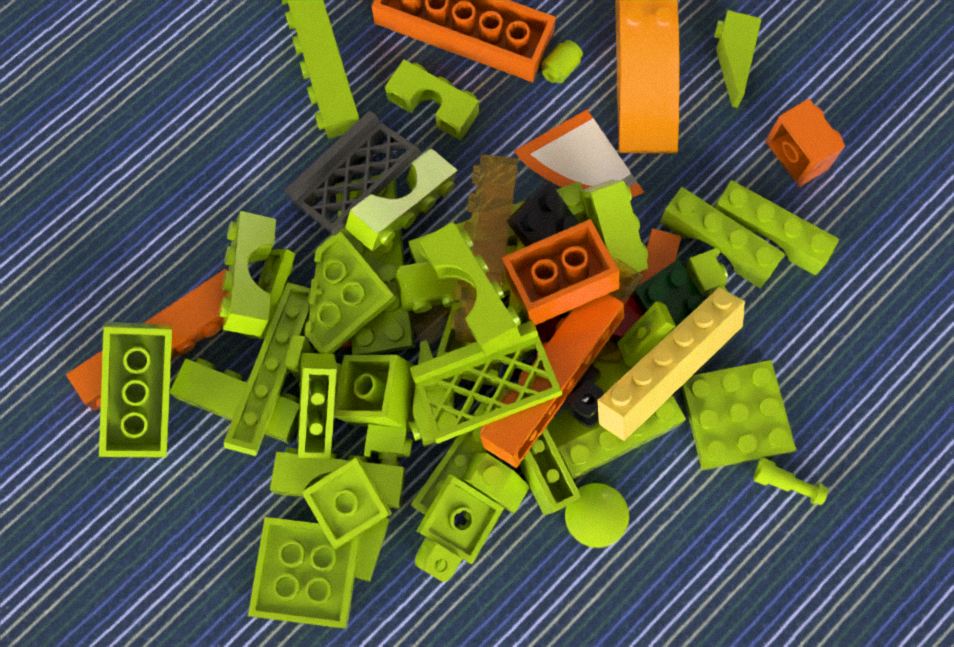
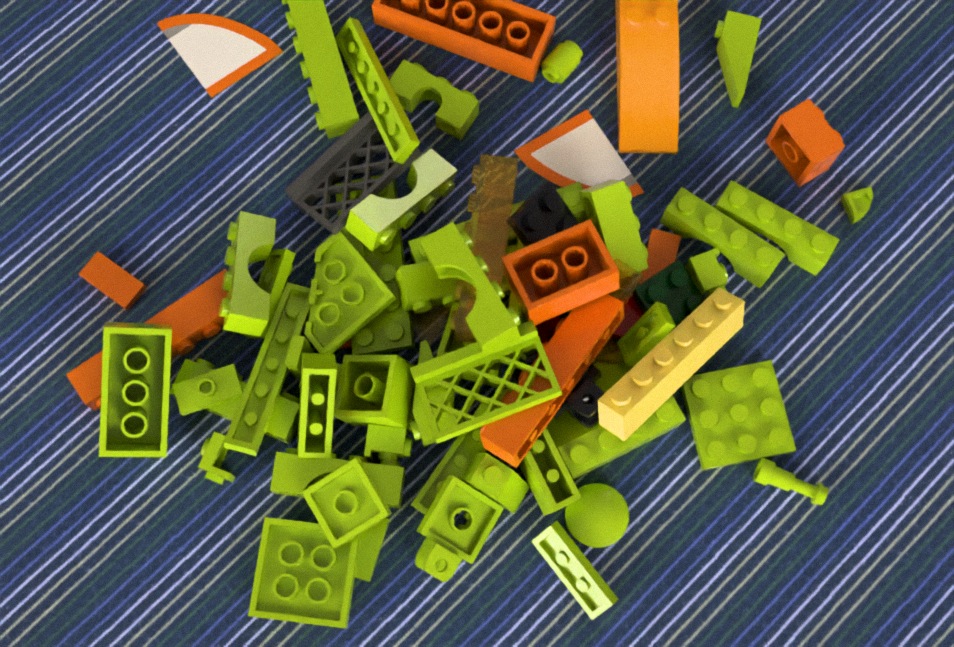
none -> orange tile [78,251,147,311]
none -> sticker [157,13,283,98]
none -> lime plate [172,363,244,416]
none -> lime bracket [198,431,235,485]
none -> lime plate [335,17,420,164]
none -> plate [531,521,619,620]
none -> lime tile [840,186,873,225]

